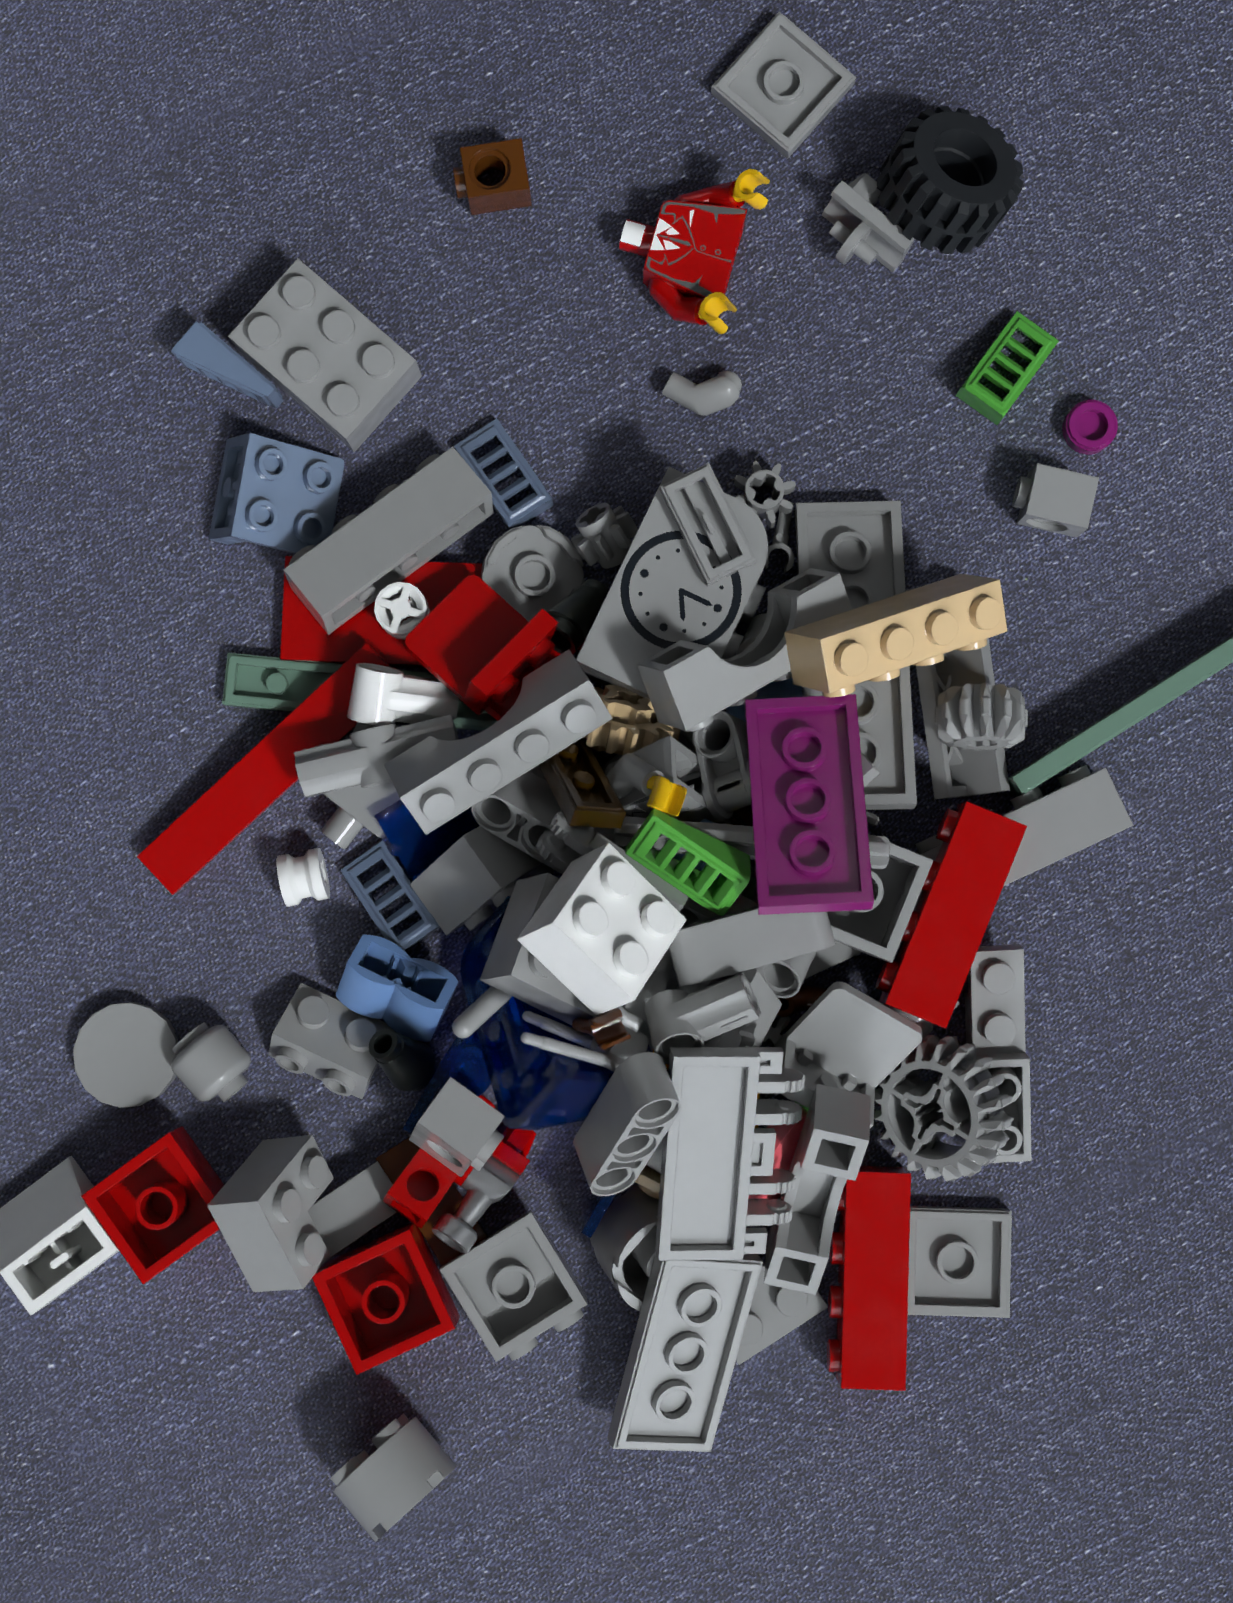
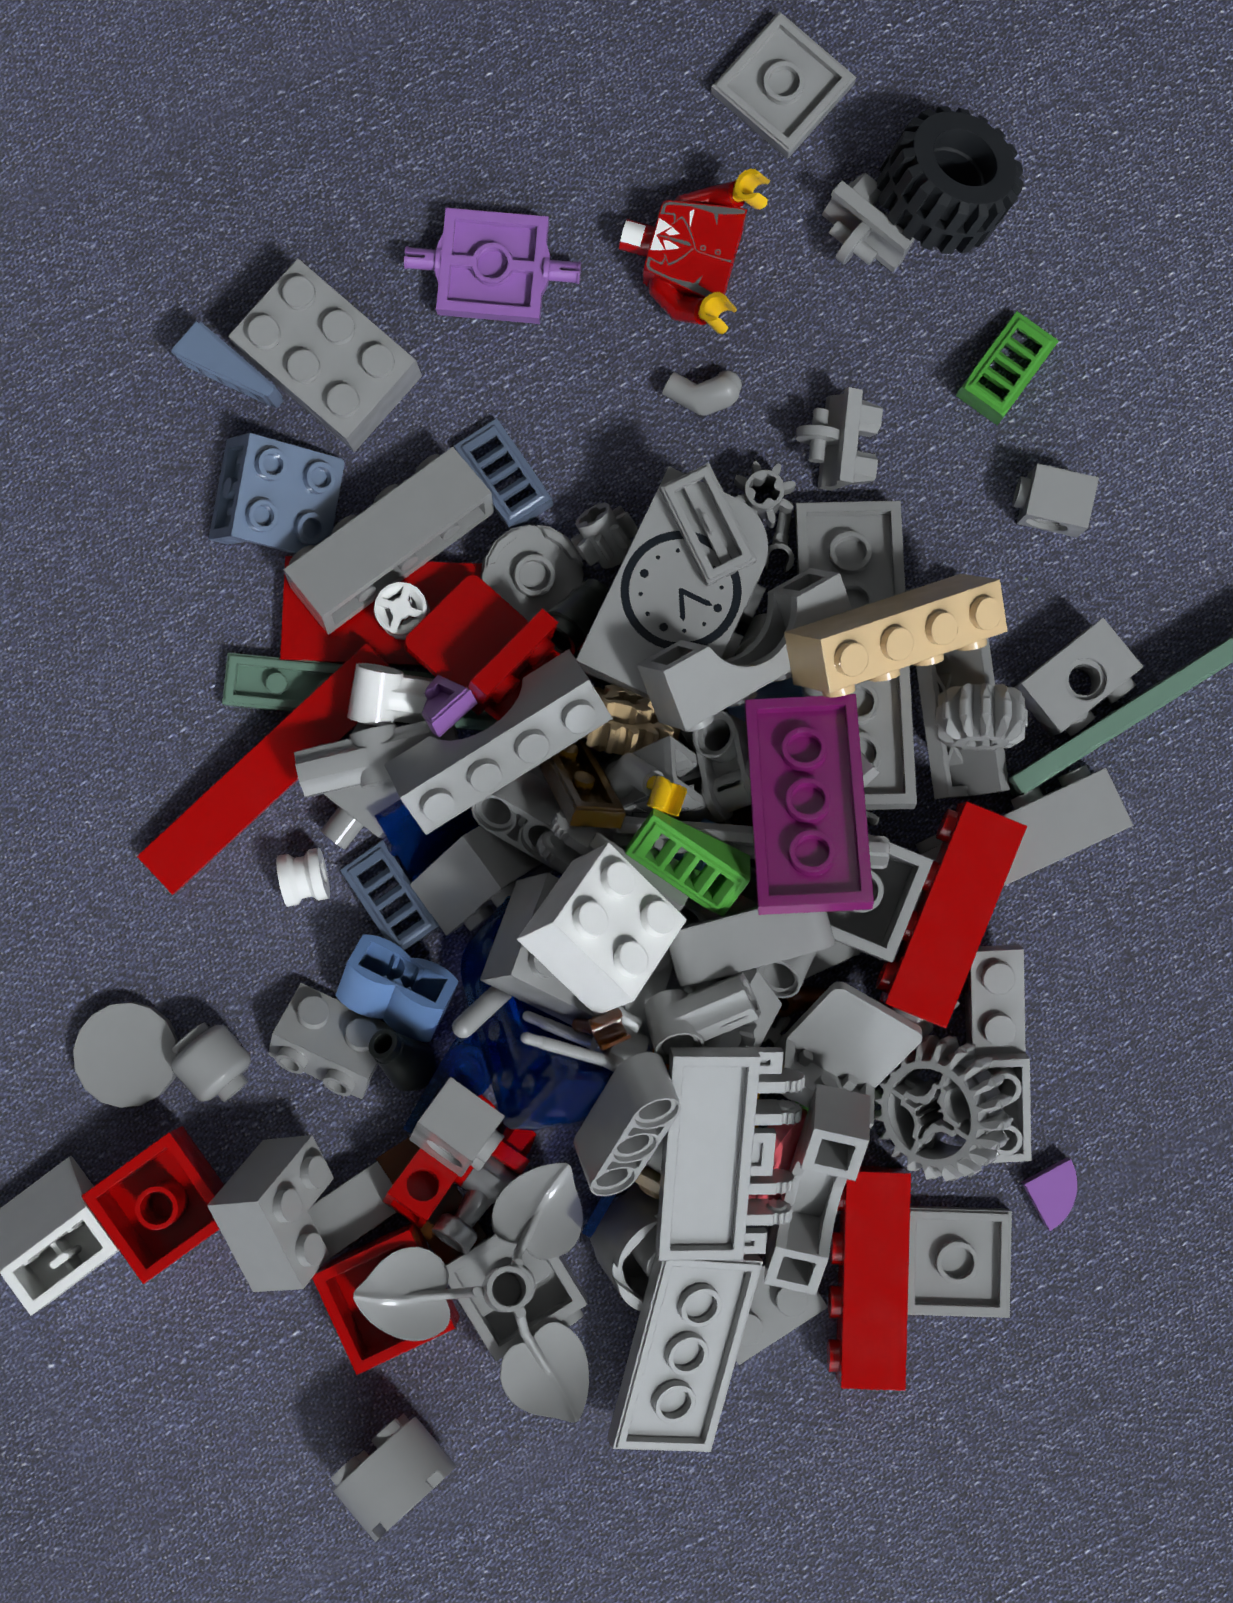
reddish brown brick [453,138,532,215] -> none
magenta tile [1062,400,1118,455] -> none
none -> light grey plant [353,1163,589,1423]
none -> medium lavender plate [404,208,581,324]
none -> medium lavender tile [422,675,478,737]
none -> light grey hips [795,387,883,491]
none -> light grey brick [1014,618,1143,737]
none -> medium lavender tile [1021,1157,1077,1231]

